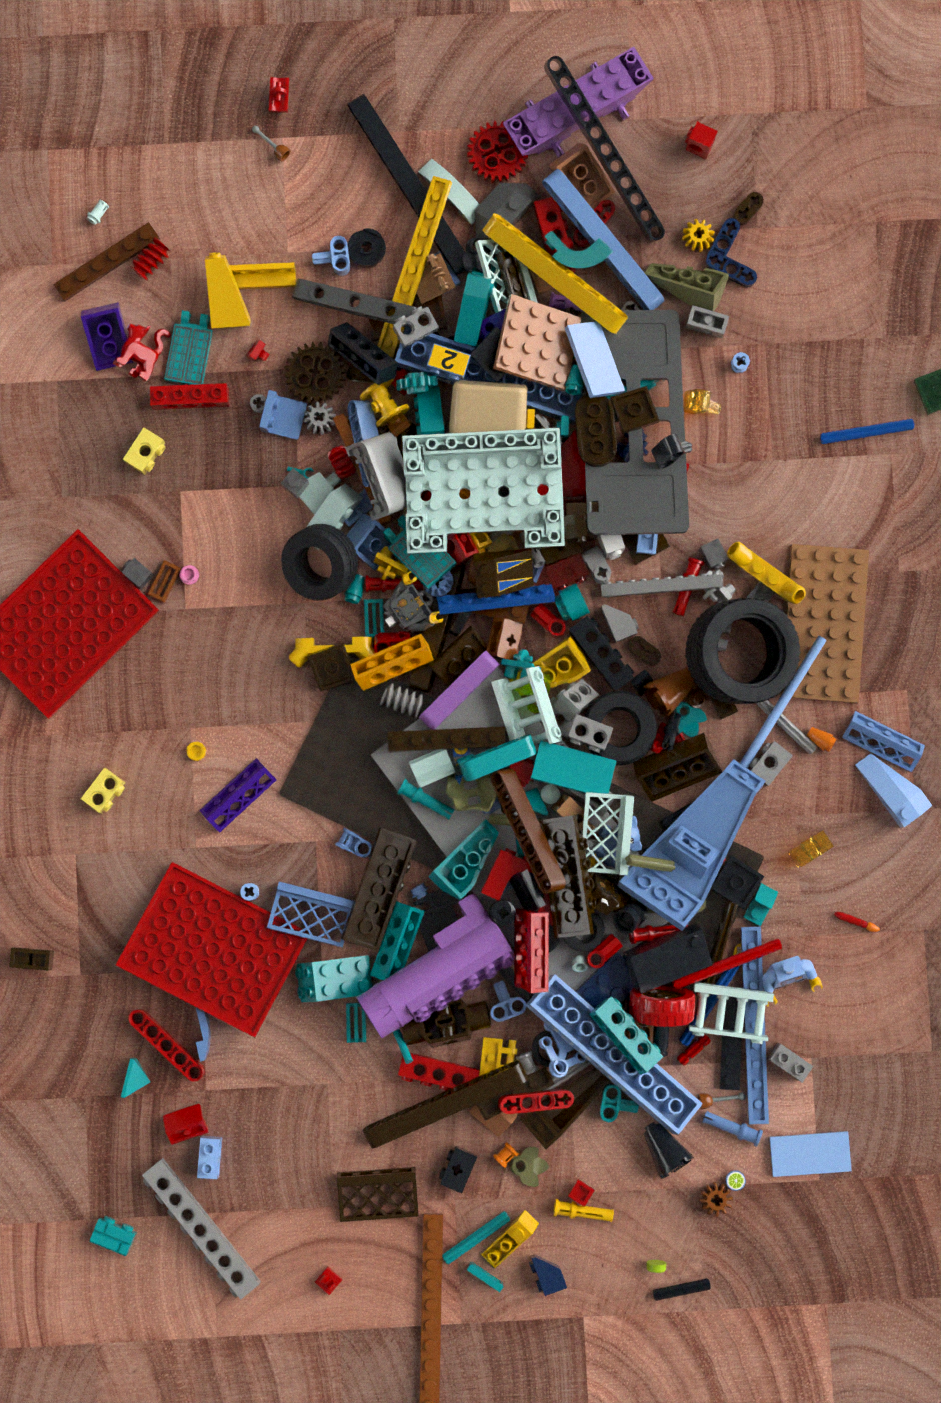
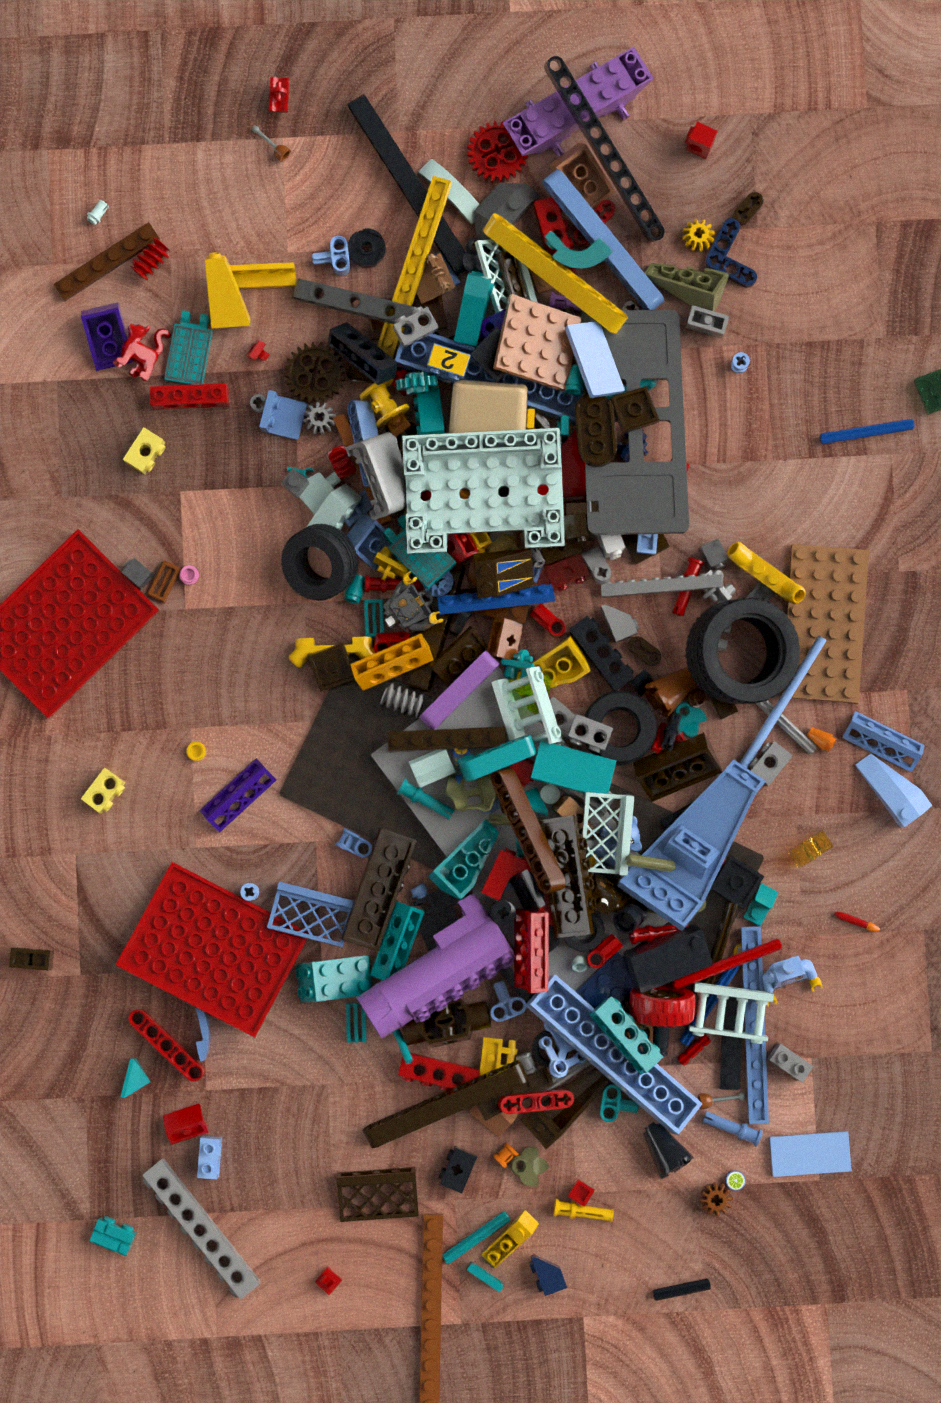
light grey brick [553,679,599,721] -> none
teal piece [555,583,590,621] -> none
lime tile [646,1260,666,1273] -> none
black beam [651,434,692,469] -> none
clear yellow beam [683,389,722,415] -> none

